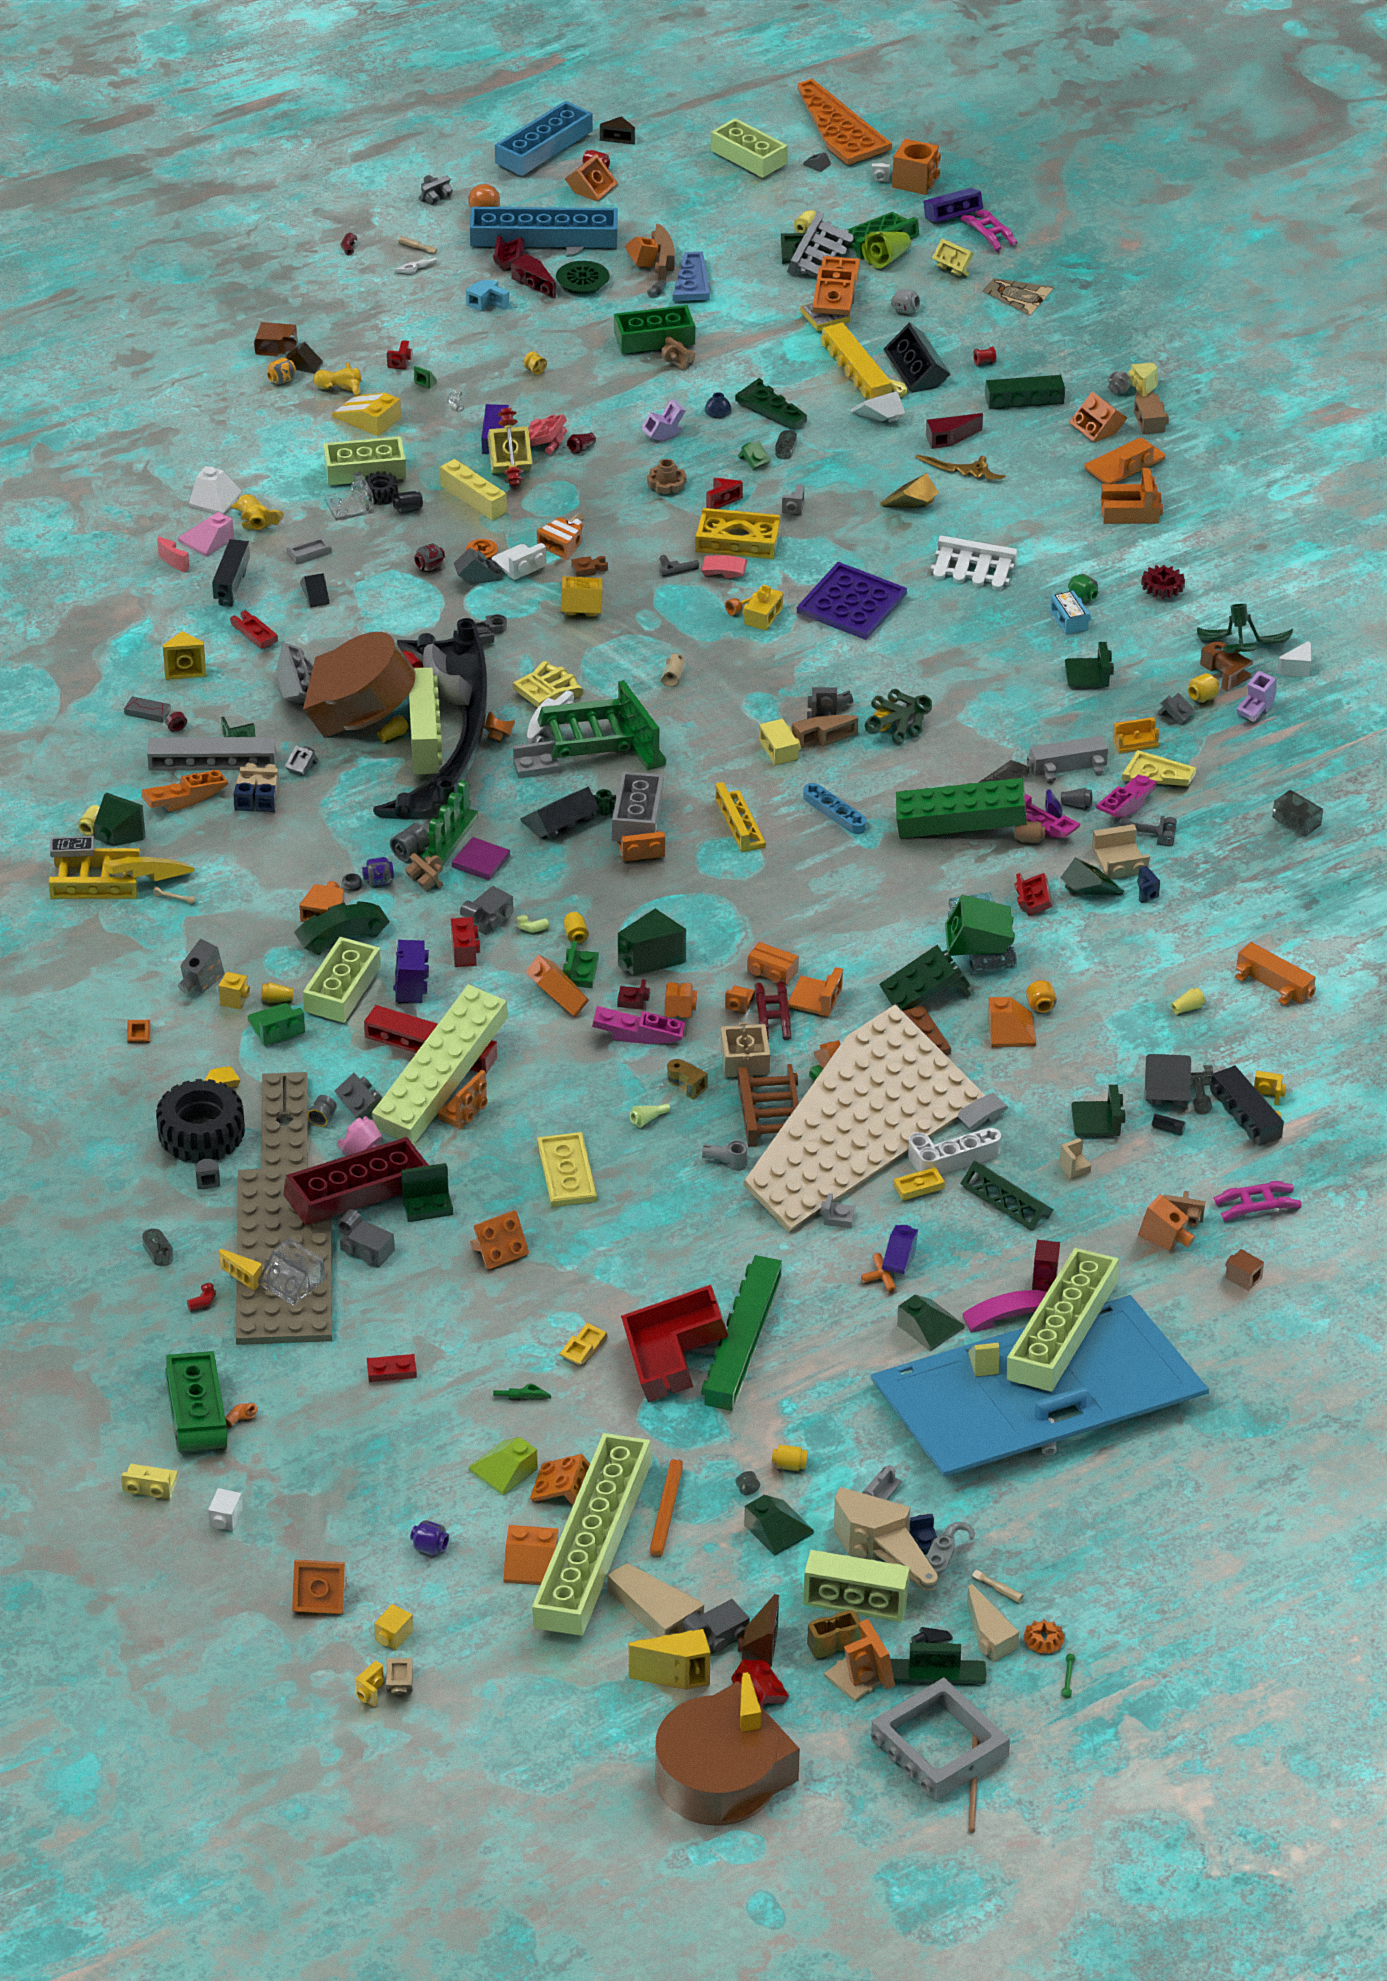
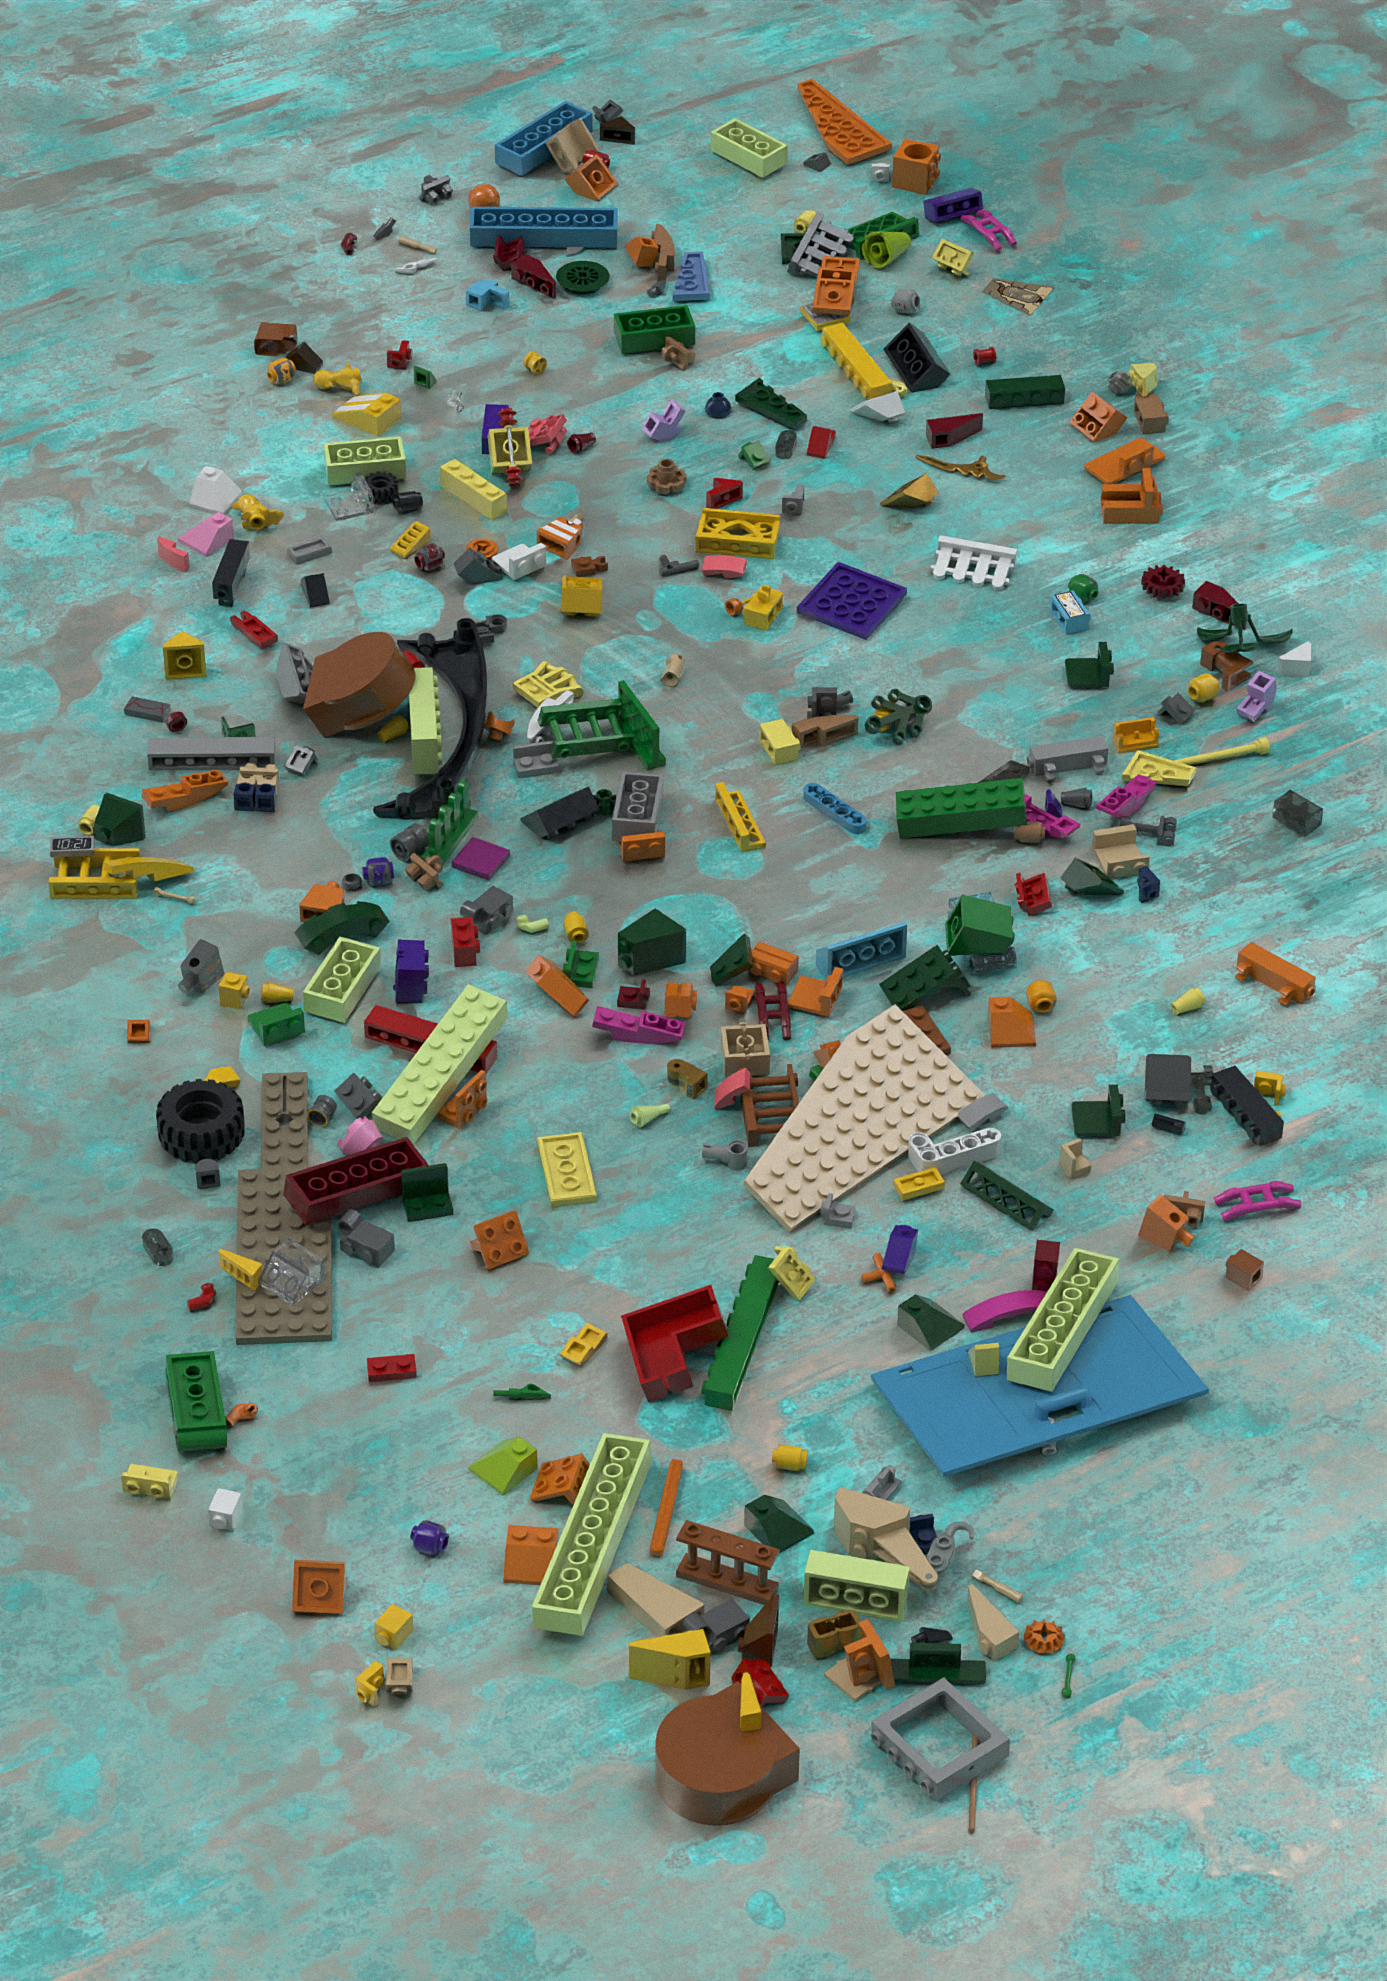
light grey brick [423,644,472,705] -> none
clear smoke bush [736,1471,760,1495] -> none
none -> dark grey bar [373,217,396,239]
none -> yellow slope [390,521,431,558]
none -> tan panel [545,118,599,173]
none -> dark grey bracket [592,100,623,123]
none -> dark orange fence [676,1520,780,1605]
none -> dark green wing [710,934,753,987]
none -> coral slope [714,1068,750,1110]
none -> light yellow bracket [768,1246,816,1300]
none -> red slope [807,426,836,459]
none -> medium azure slope [816,922,907,980]
none -> light yellow piece [1174,737,1270,765]
none -> dark red slope [1192,581,1248,630]

